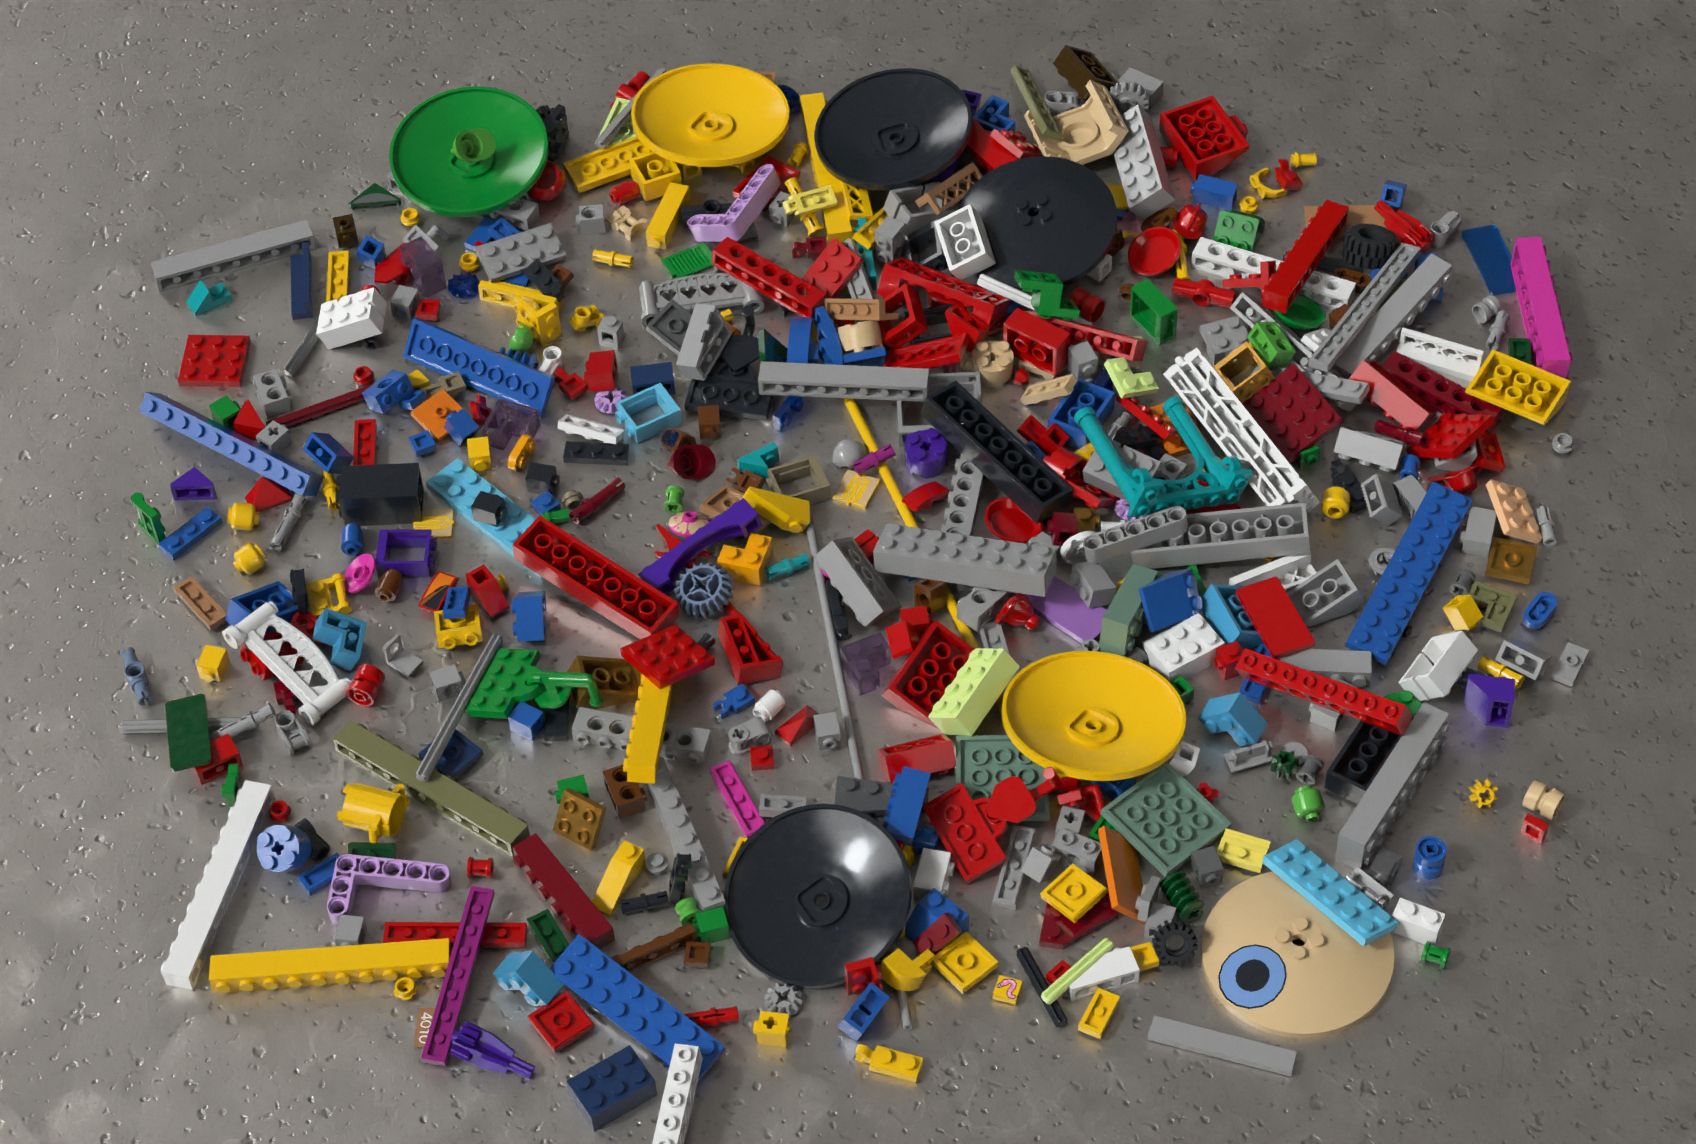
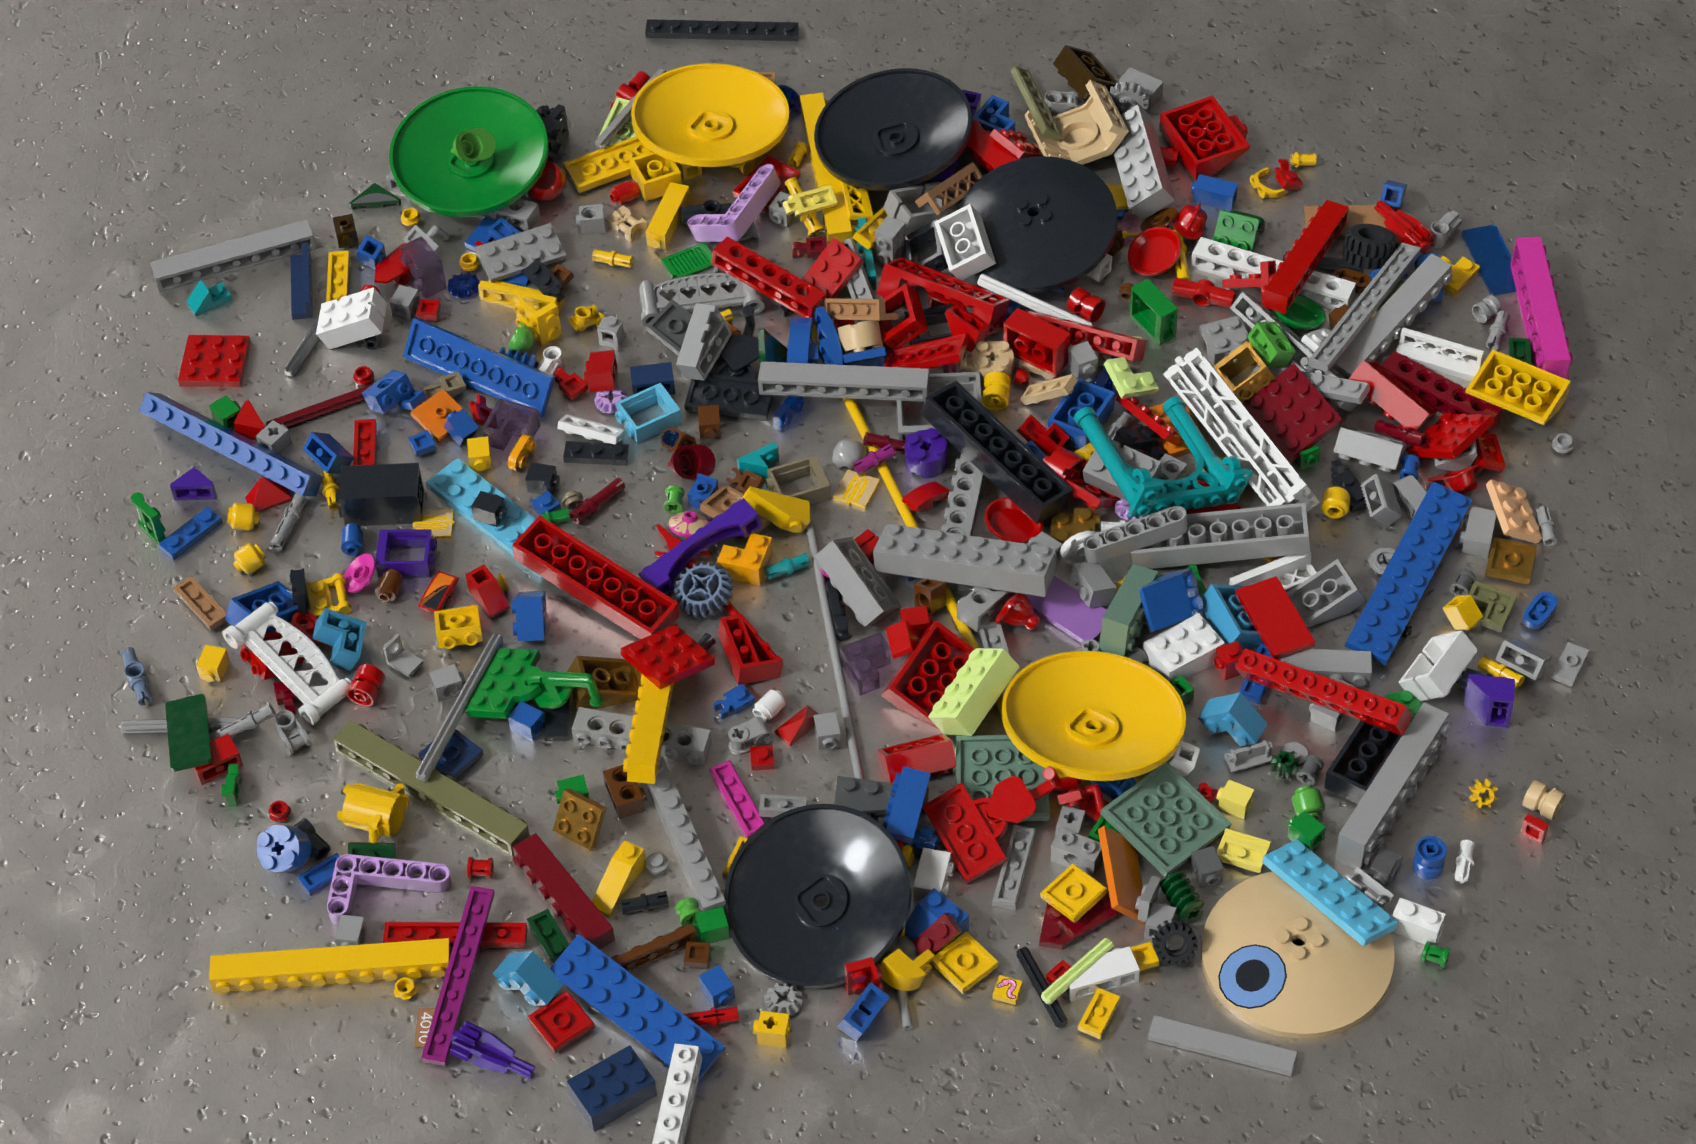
white brick [161,780,275,990] -> none
light grey brick [253,369,293,419] -> none
yellow tile [407,369,430,388] -> none
blue plate [443,586,471,619] -> none
black hinge [669,853,692,903] -> none
yellow plate [855,1044,923,1083] -> none
green bracket [1014,270,1080,321] -> none
light grey brick [1021,844,1061,883] -> none
dark red brick [1047,512,1078,546] -> none
yellow plate [1239,196,1259,214] -> none
none -> black plate [645,19,799,41]
none -> blue brick [687,473,719,509]
none -> blue brick [699,965,735,1008]
none -> dark red pin [863,431,906,454]
none -> yellow wheel [982,371,1011,411]
none -> light yellow brick [1216,780,1254,820]
none -> green brick [1288,810,1326,851]
none -> yellow plate [1441,256,1480,295]
none -> white axle [1454,840,1475,884]

